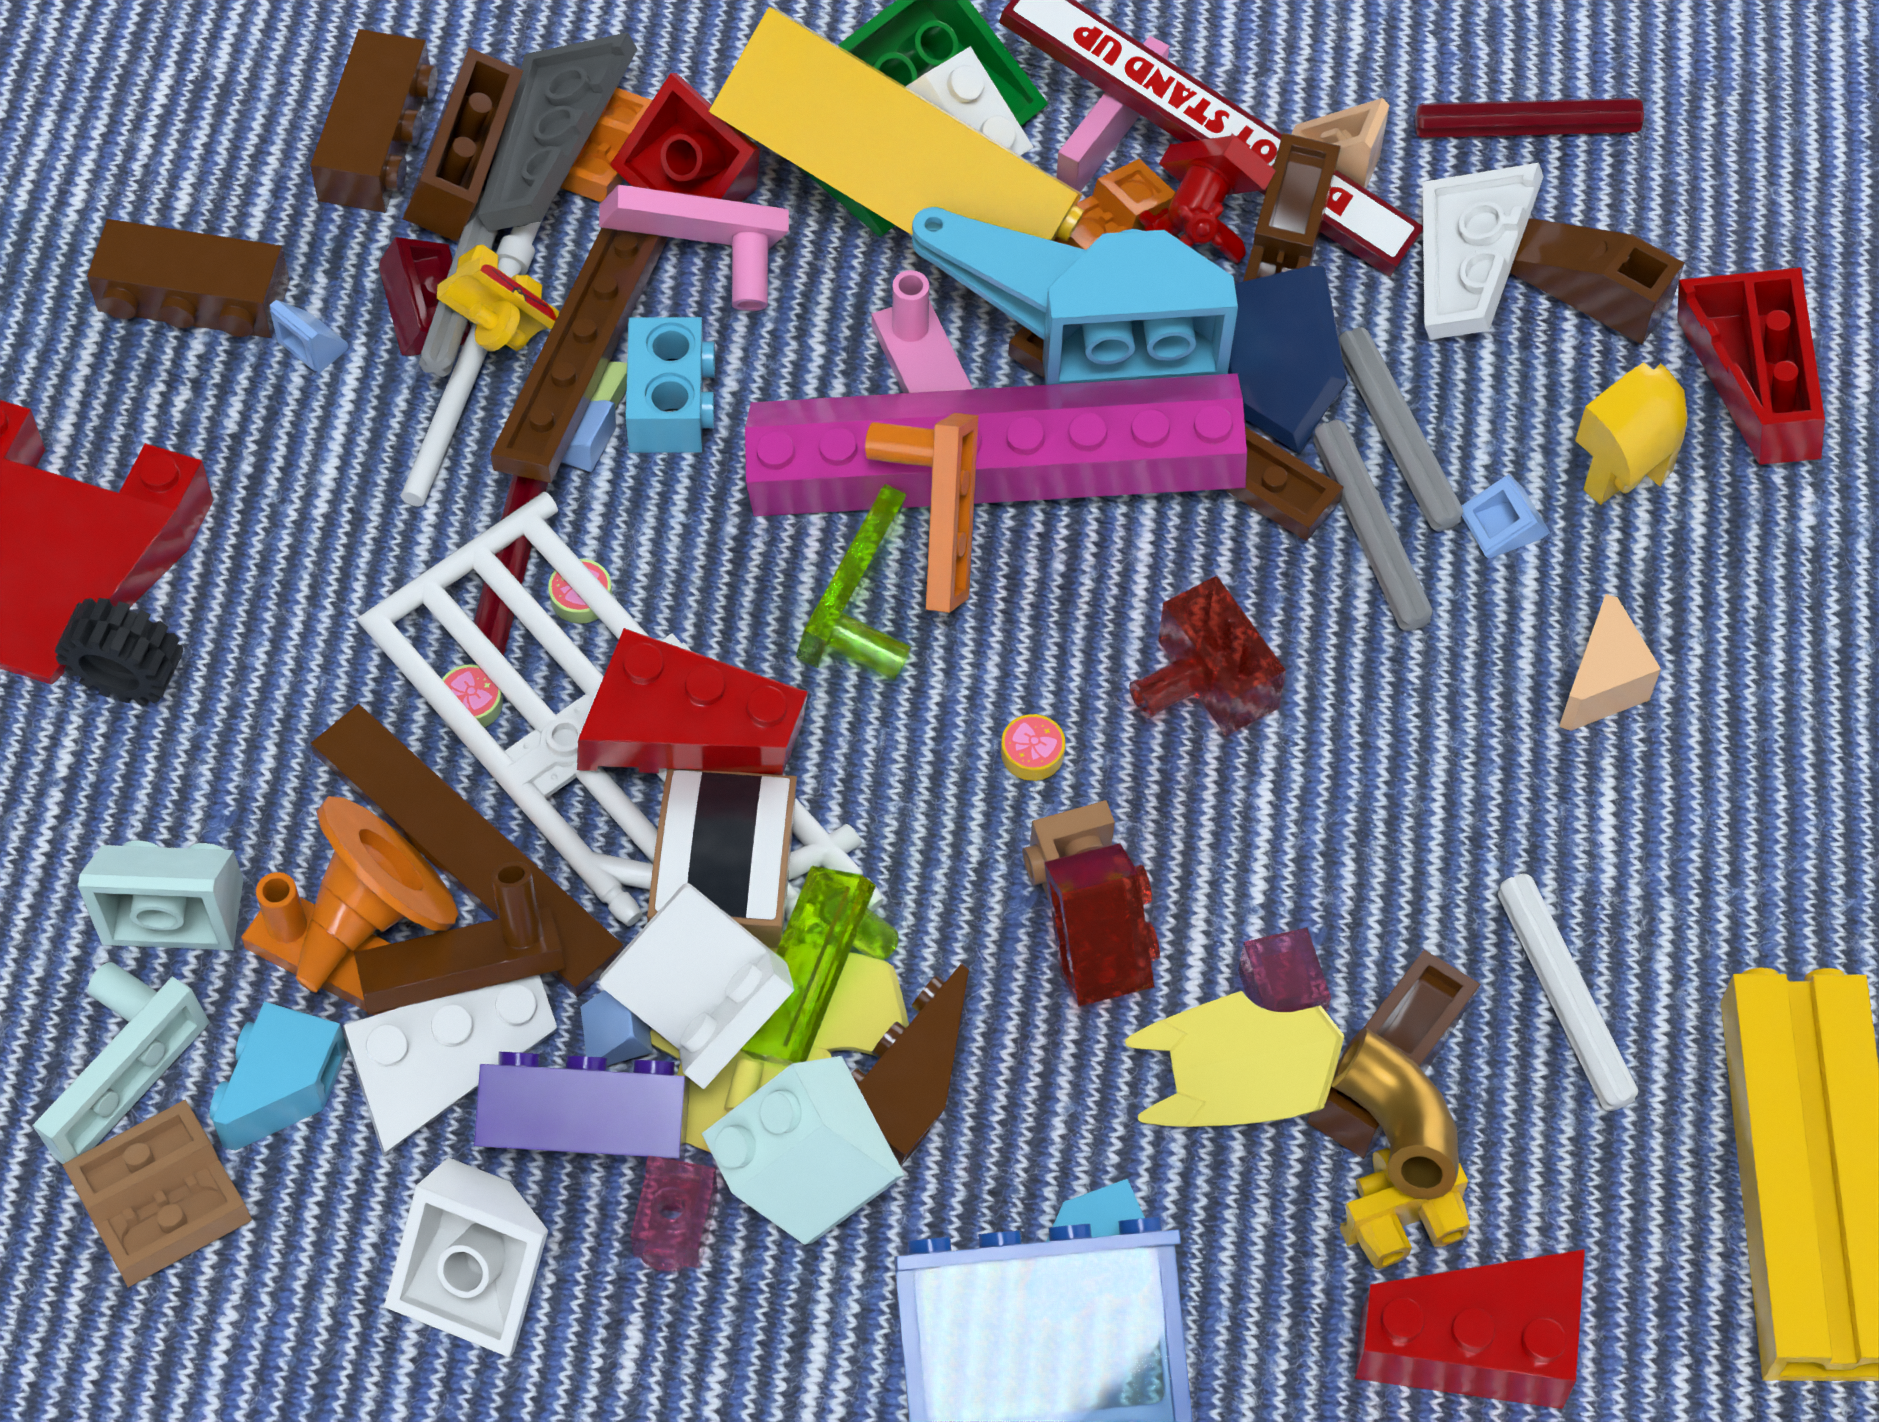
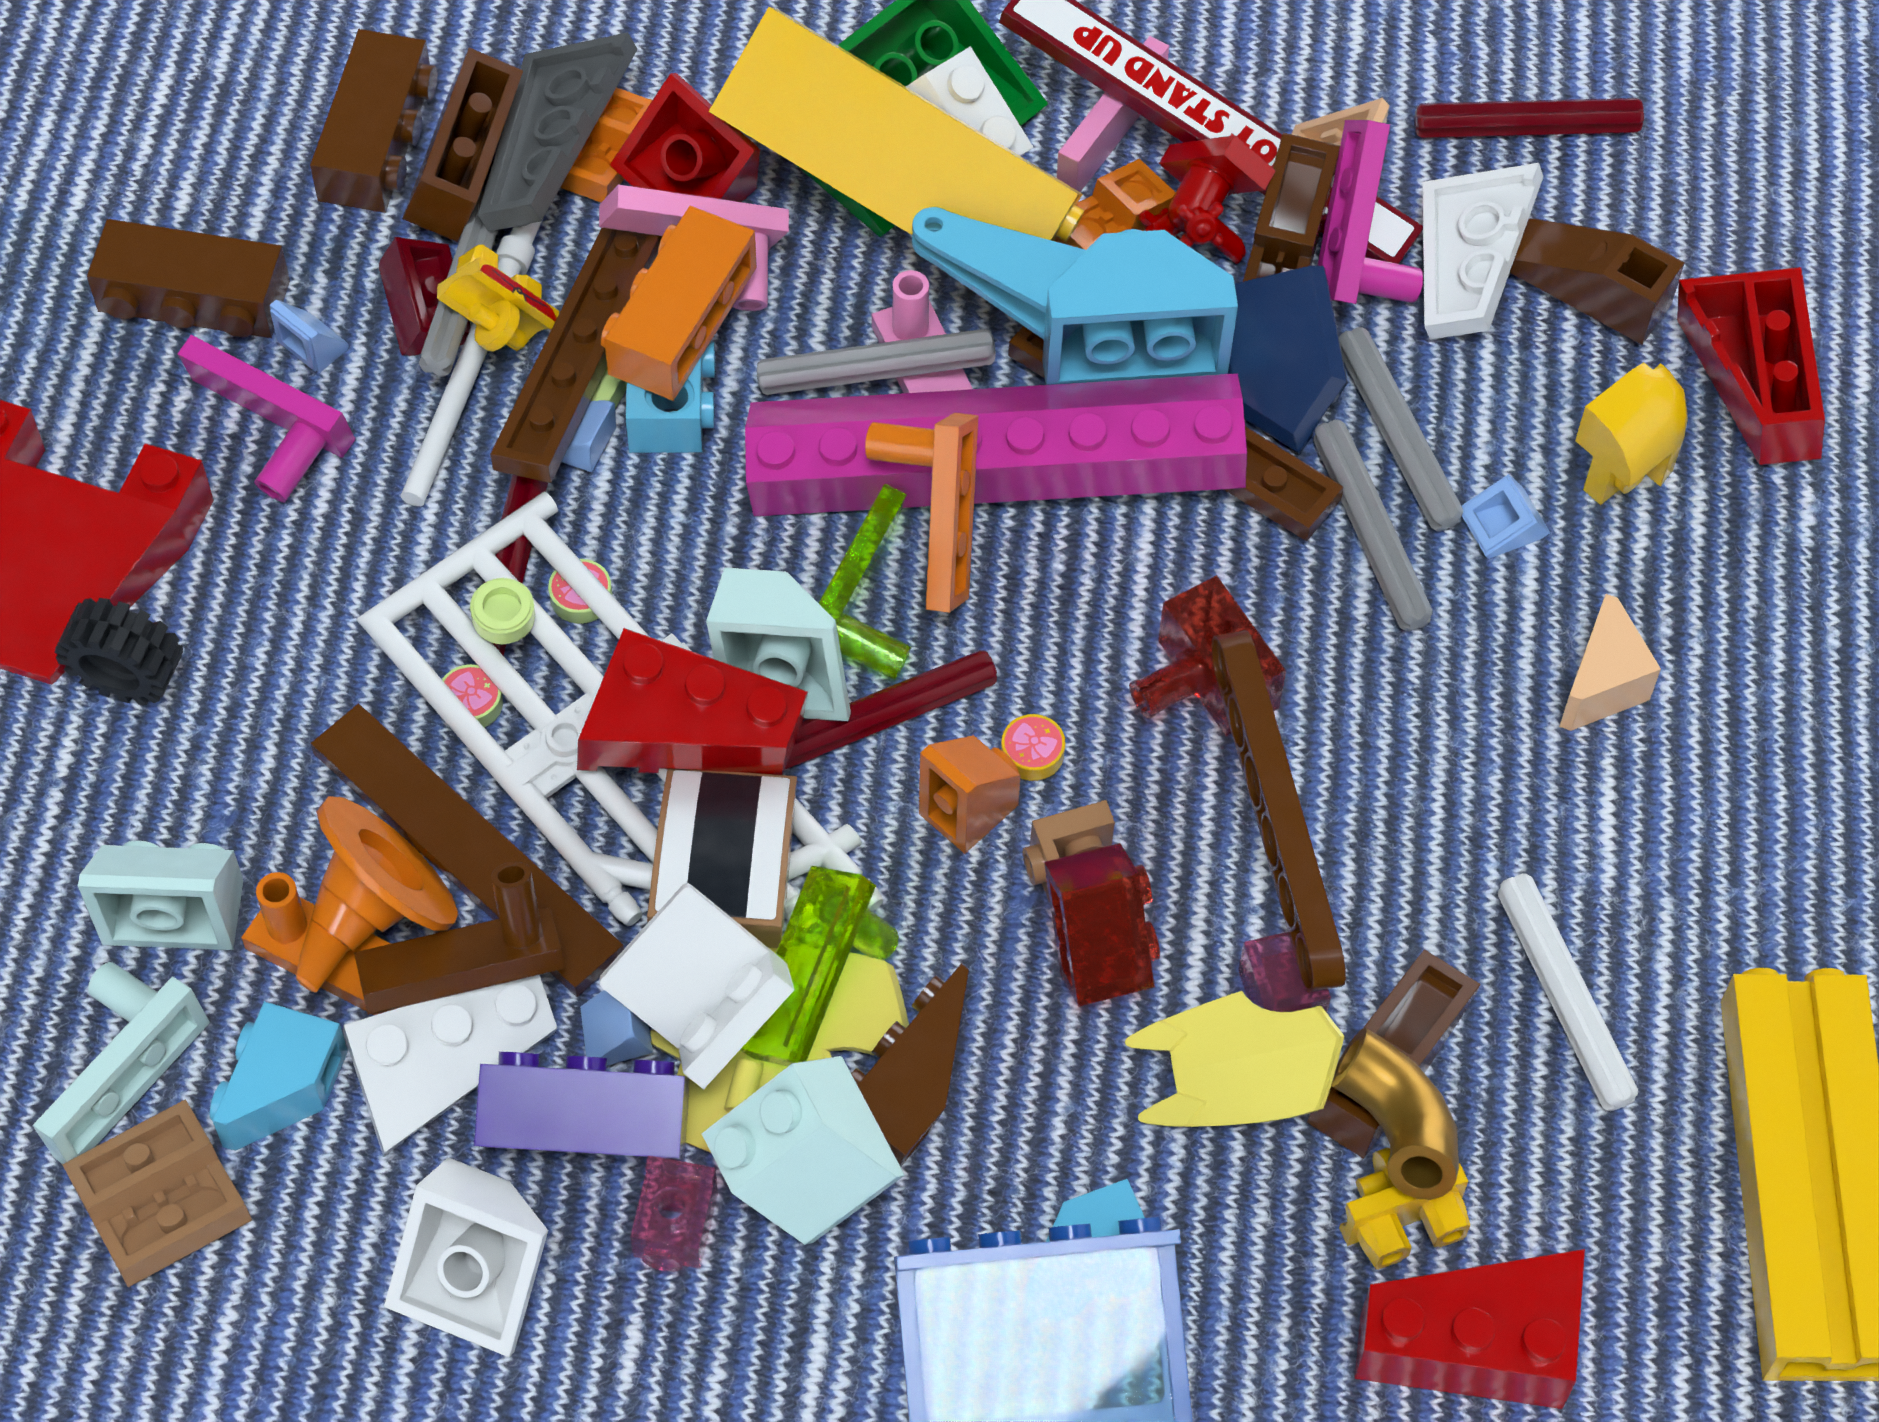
none -> dark pink piece [178,335,355,503]
none -> yellowish green tile [470,578,535,644]
none -> orange brick [601,205,757,401]
none -> light aqua slope [706,568,851,721]
none -> light grey axle [757,329,996,395]
none -> dark red axle [785,650,997,769]
none -> orange slope [919,735,1020,854]
none -> reddish brown beam [1211,630,1346,993]
none -> dark pink piece [1318,120,1423,304]

